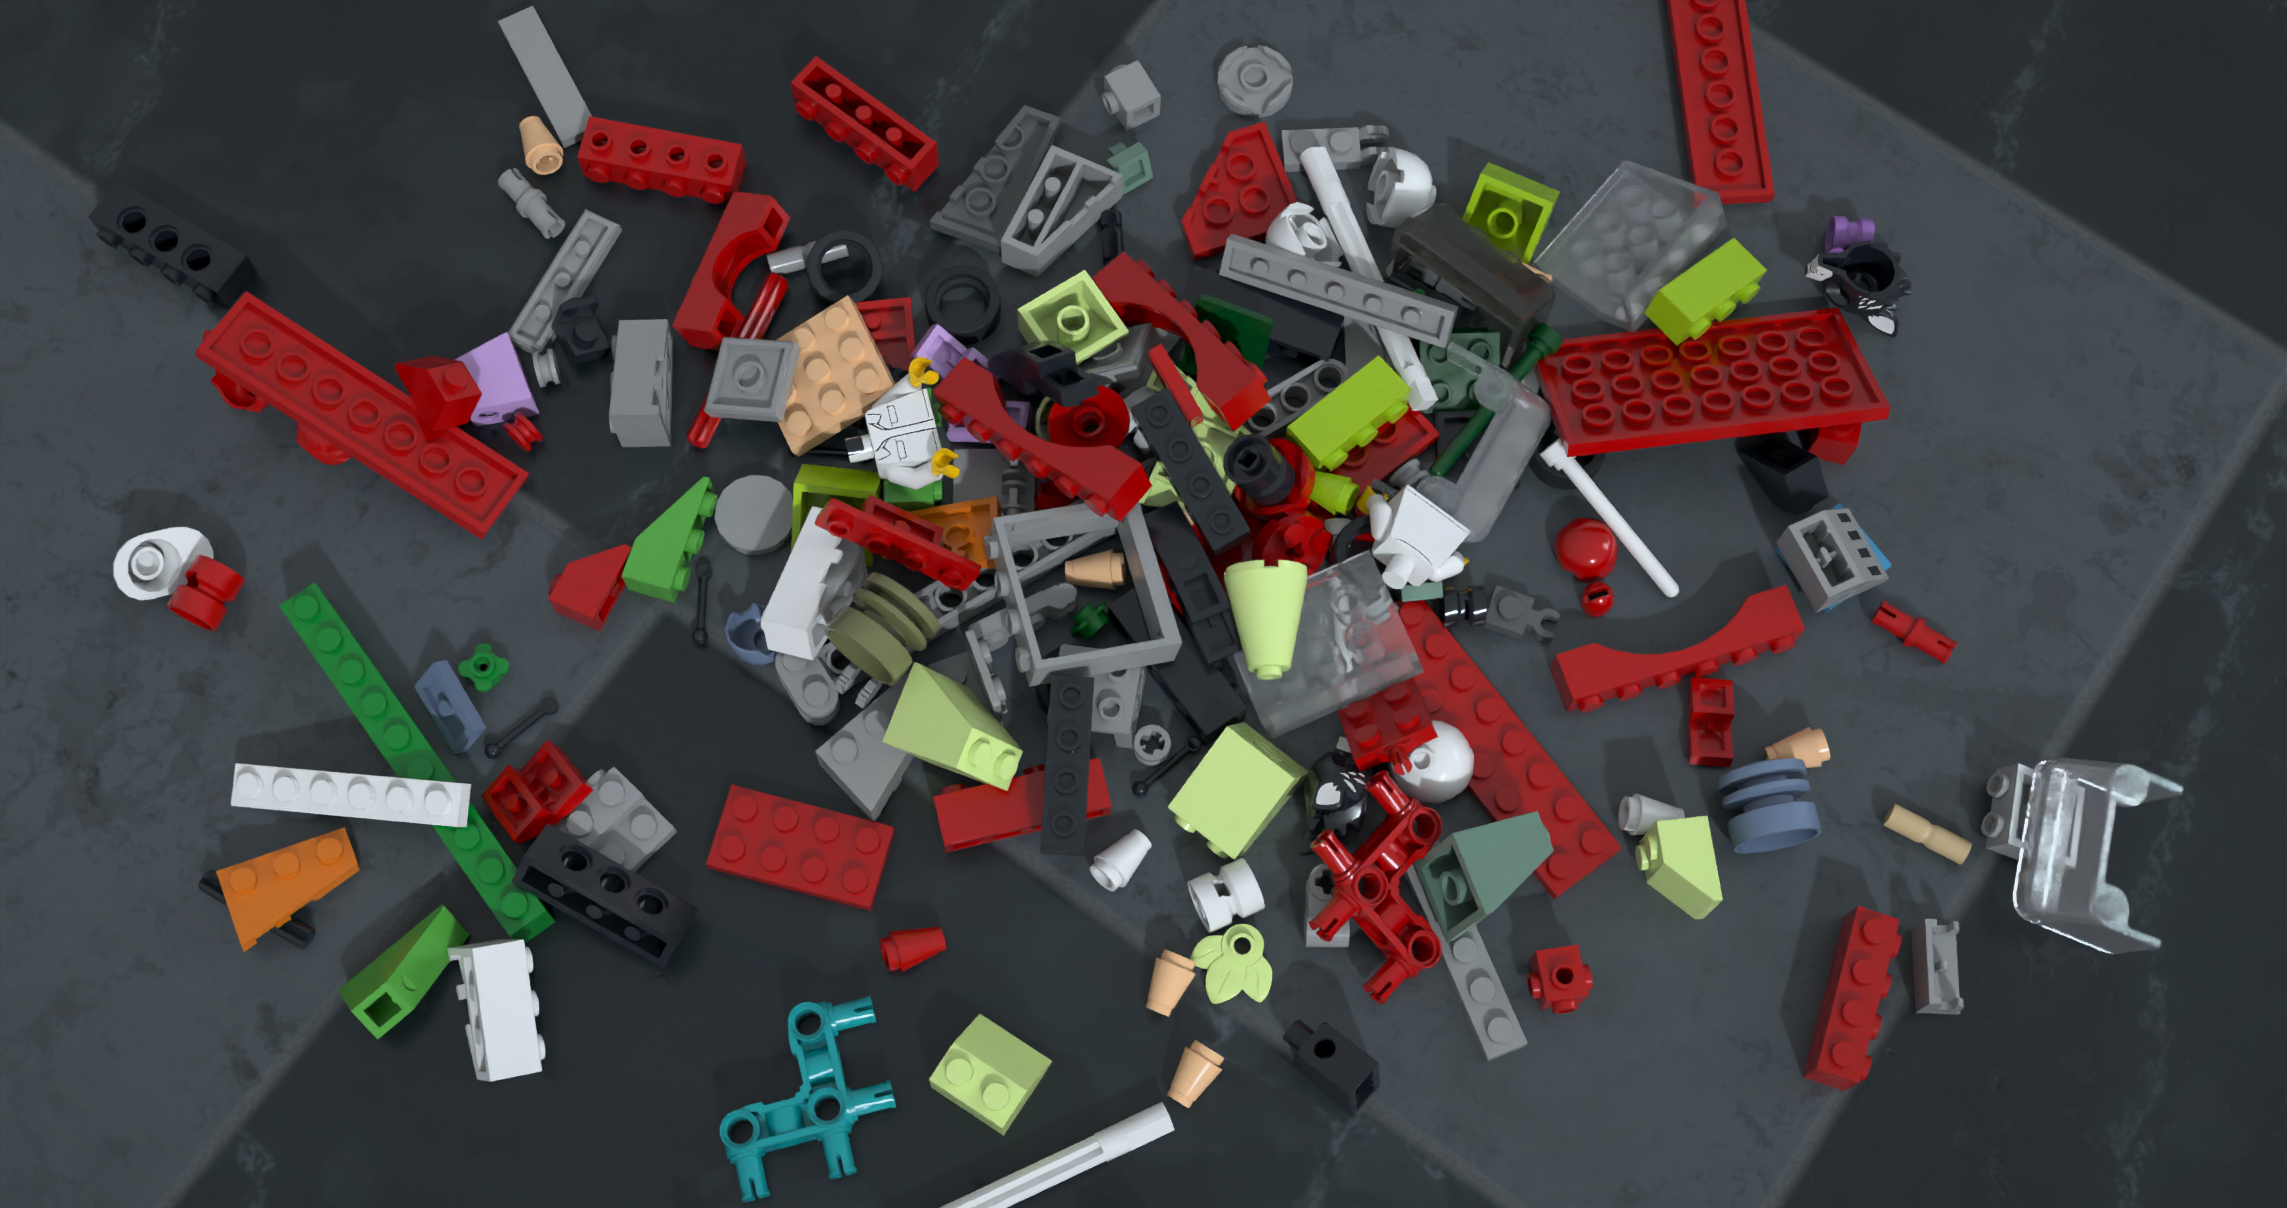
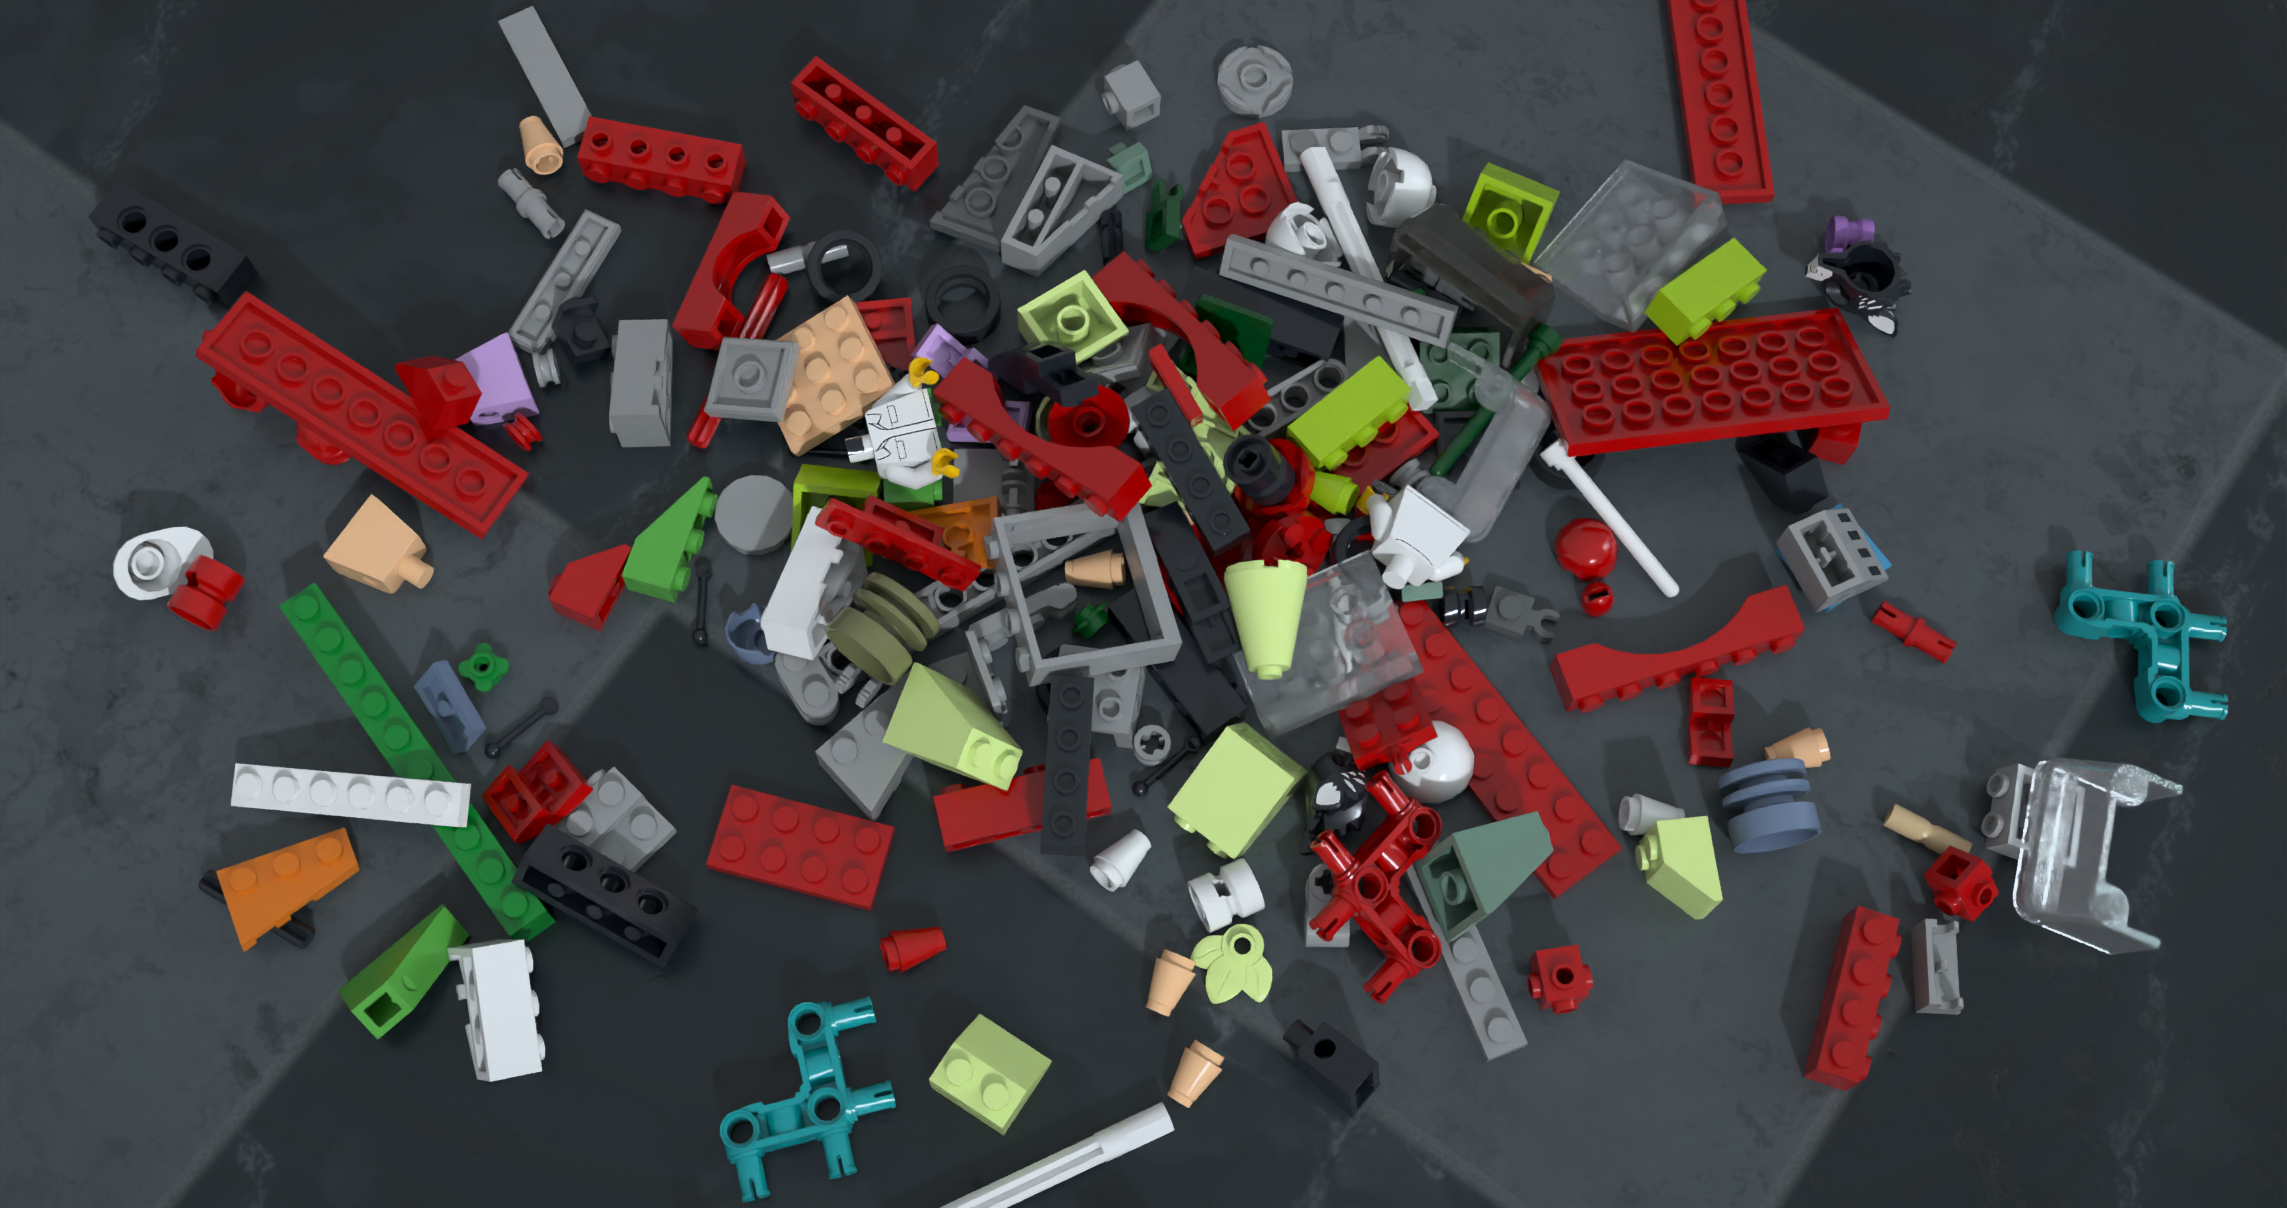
none -> light nougat torso [323,494,434,594]
none -> dark green plate [1145,178,1184,252]
none -> red brick [1924,846,1999,922]
none -> teal pin [2054,550,2228,723]

